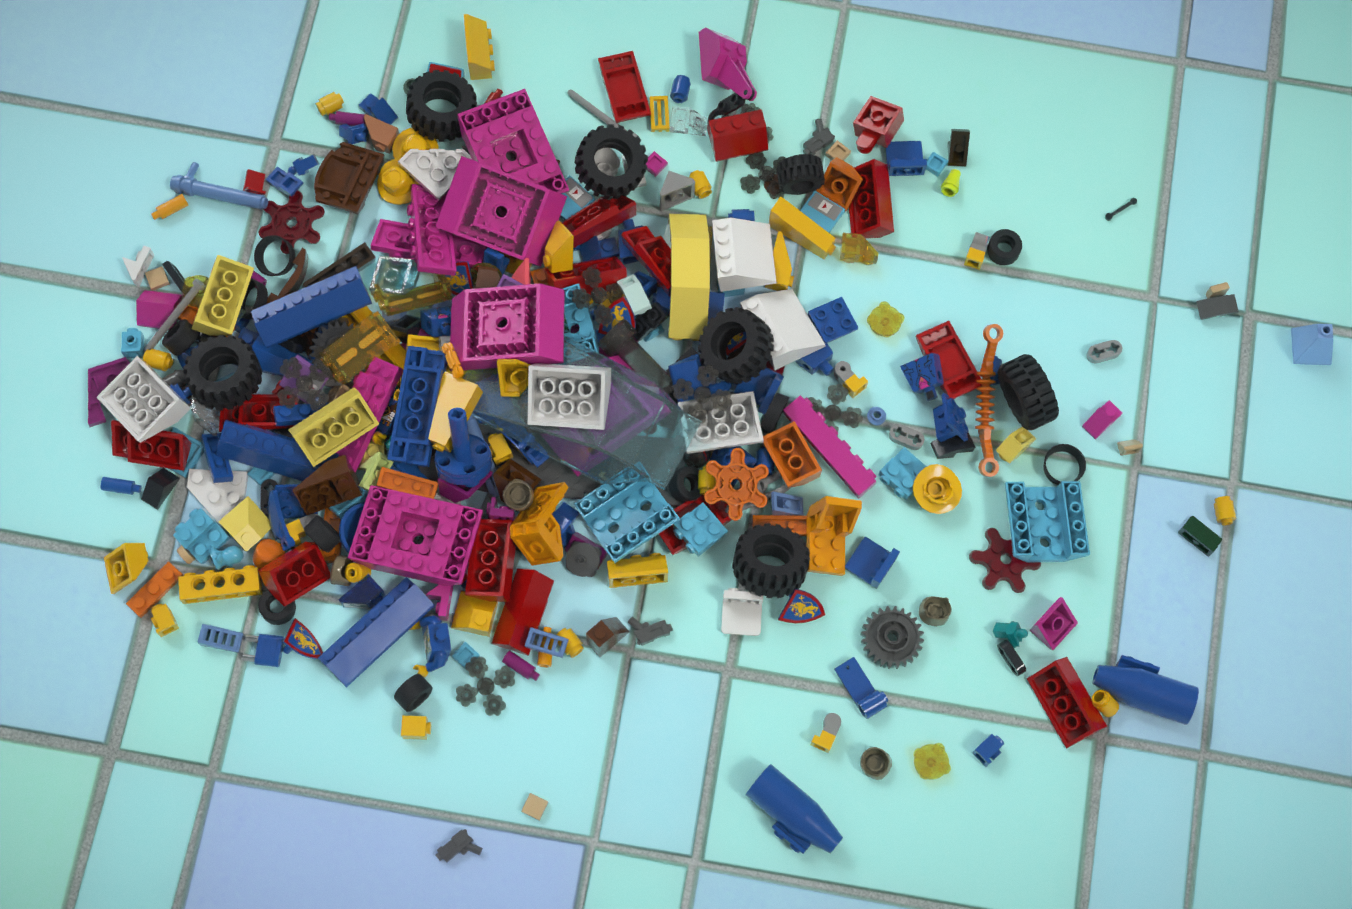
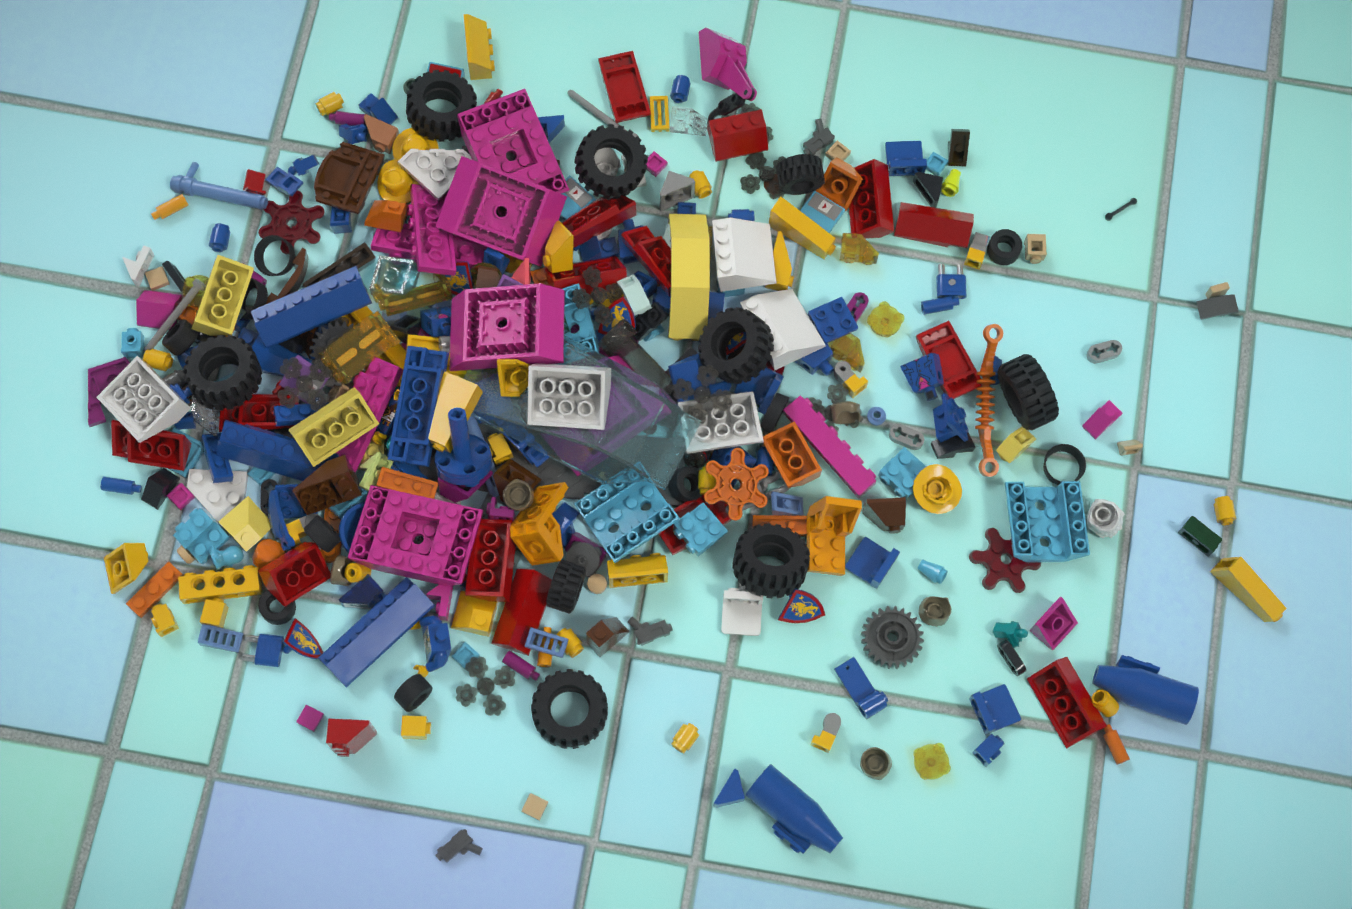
light orange axle [441,342,464,378] -> none
brick [853,96,904,154] -> none
light blue slope [1291,324,1333,365] -> none
none -> dark pink tile [167,483,195,510]
none -> blue slope [174,411,196,430]
none -> yellow brick [200,598,229,628]
none -> blue brick [209,223,231,253]
none -> dark pink tile [296,705,324,732]
none -> red slope [326,719,377,757]
none -> blue slope [330,207,352,234]
none -> orange slope [364,200,408,232]
none -> black tyre [531,669,608,749]
none -> blue slope [538,115,565,143]
none -> black tyre [546,560,586,614]
none -> tan tile [587,574,607,594]
none -> yellow brick [671,723,699,754]
none -> blue tile [677,202,696,214]
none -> blue slope [713,769,745,808]
none -> dark tan hair [830,401,861,424]
none -> clear yellow slope [831,333,865,373]
none -> magenta beam [847,292,869,323]
none -> reddish brown slope [862,497,906,534]
none -> red slope [894,202,974,248]
none -> black slope [913,172,943,208]
none -> medium azure cone [917,559,948,584]
none -> blue cylinder [921,296,959,315]
none -> blue piece [936,264,967,299]
none -> blue bracket [969,684,1021,735]
none -> tan brick [1024,234,1047,264]
none -> white hair [1085,498,1125,538]
none -> orange cylinder [1103,724,1130,765]
none -> yellow slope [1210,556,1287,622]

